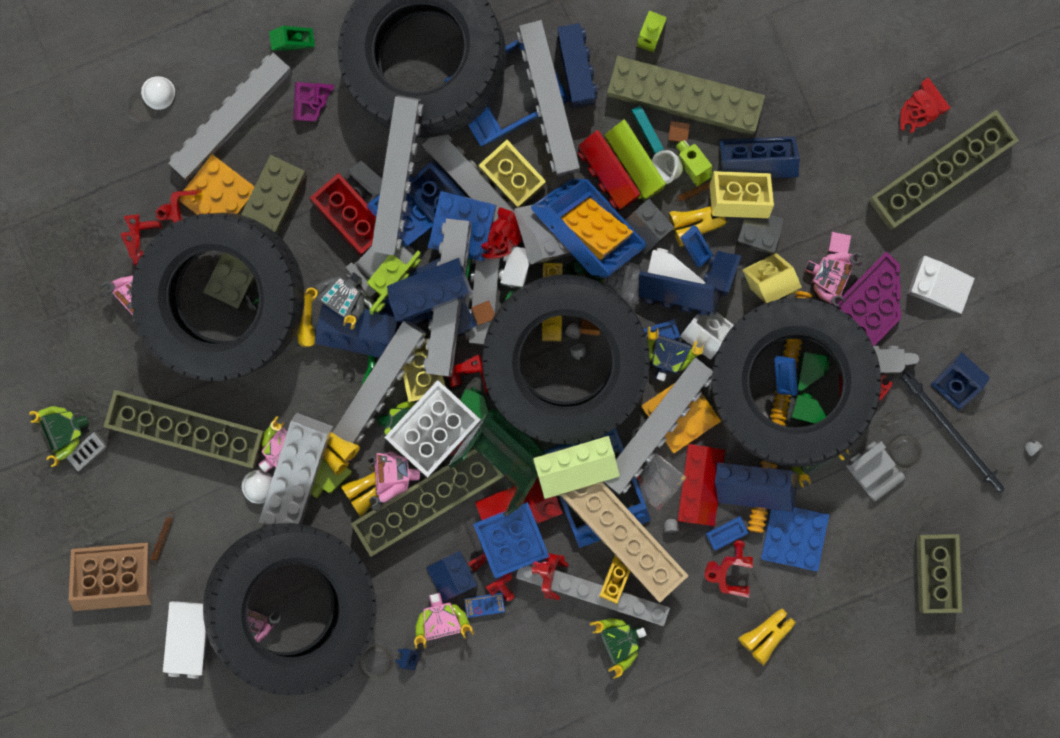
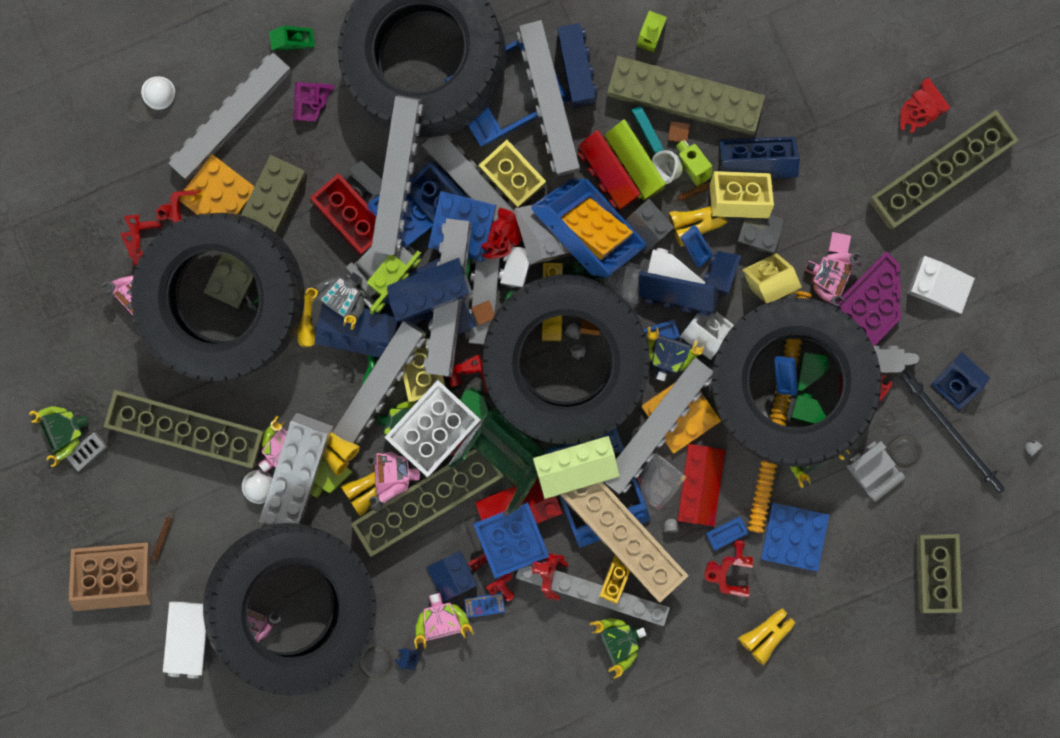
dark blue slope [715,463,799,512] -> none

